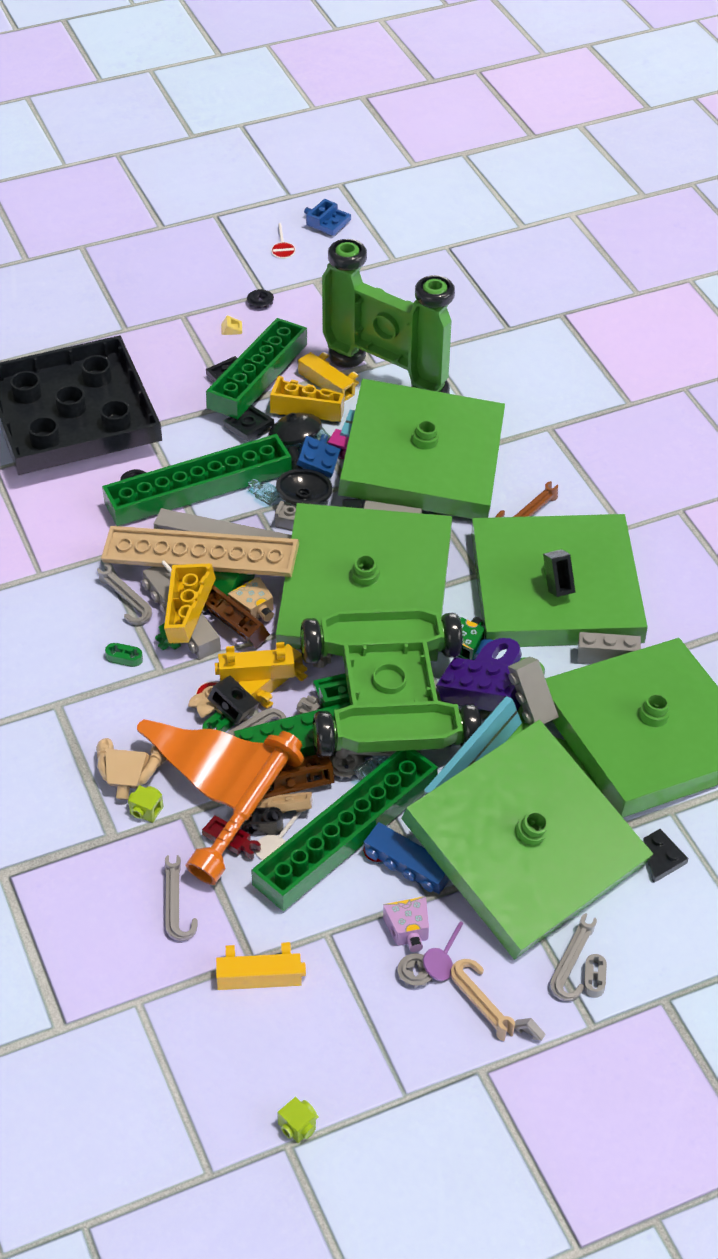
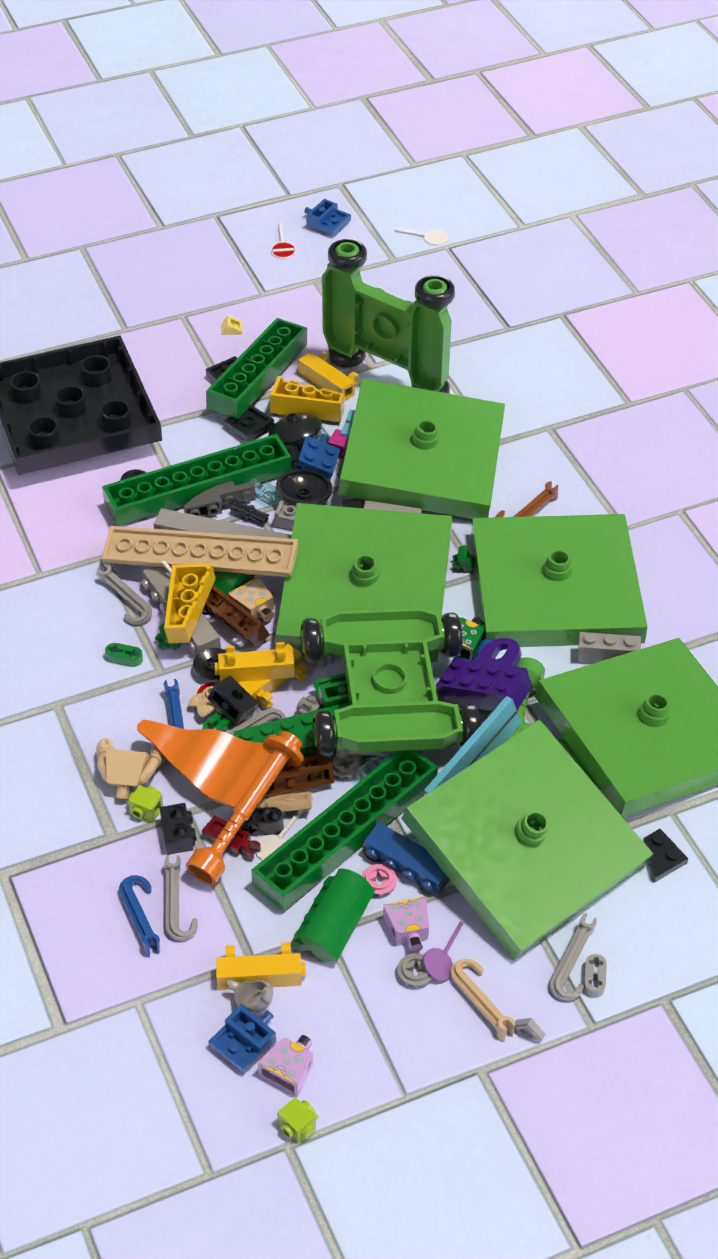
black gear [247,289,274,309] -> none
light grey brick [508,656,559,725] -> none
black brick [543,549,576,597] -> none
none -> blue piece [119,875,160,957]
none -> black brick [159,803,197,855]
none -> blue piece [163,679,184,729]
none -> dark grey slope [184,481,256,517]
none -> black dish [193,648,226,680]
none -> blue plate [208,1005,276,1074]
none -> light grey hair [227,980,273,1014]
none -> black pin [230,499,269,525]
none -> lavender torso [258,1035,313,1097]
none -> green brick [290,868,375,962]
none -> bright pink gear [362,864,397,897]
none -> white piece [395,228,448,246]
none -> green tile [452,545,474,573]

